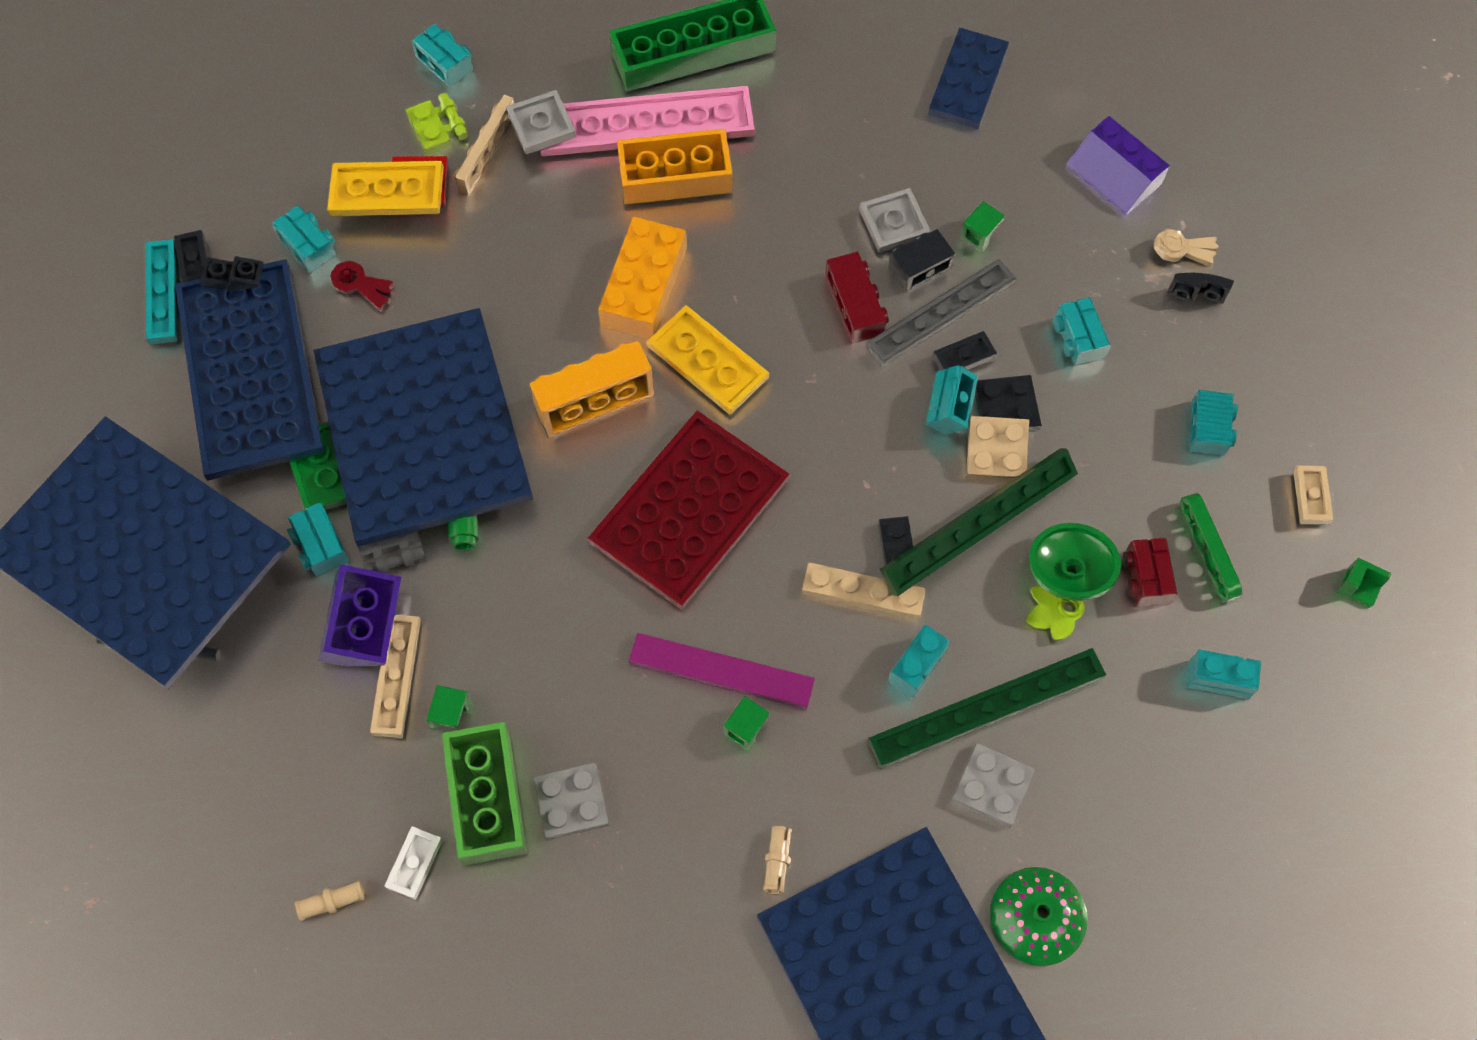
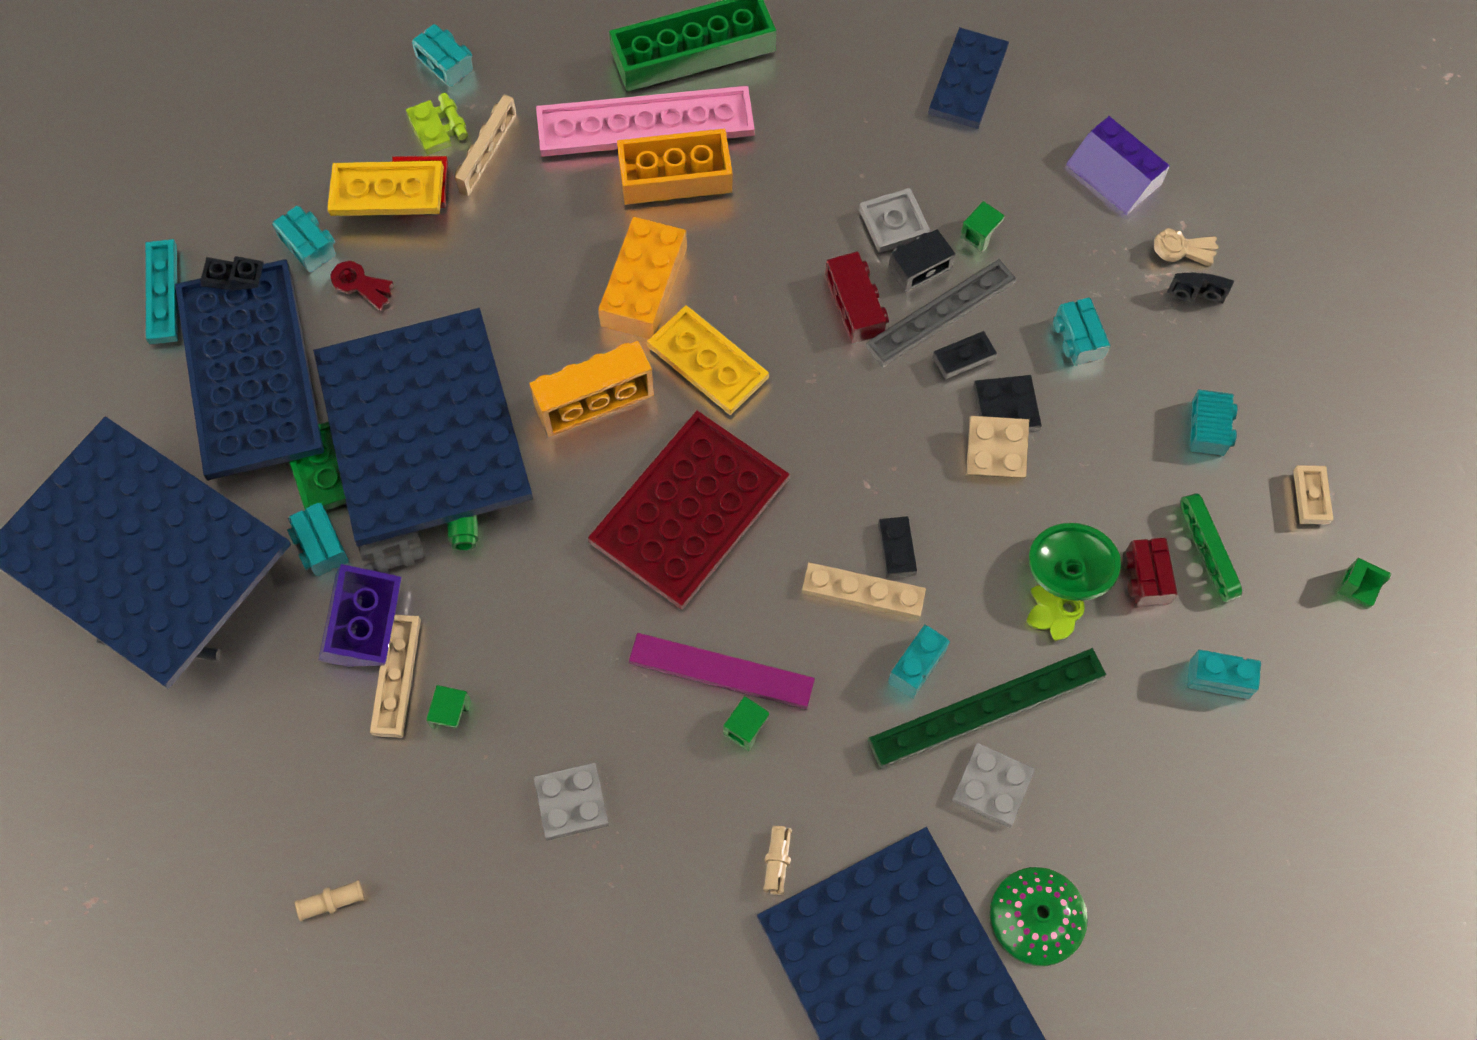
black plate [174,230,208,282] -> none
white plate [384,826,443,900] -> none
bright green brick [442,721,527,866] -> none
light grey plate [506,90,576,155] -> none
dark green plate [880,448,1078,596] -> none
teal brick [926,365,978,435] -> none

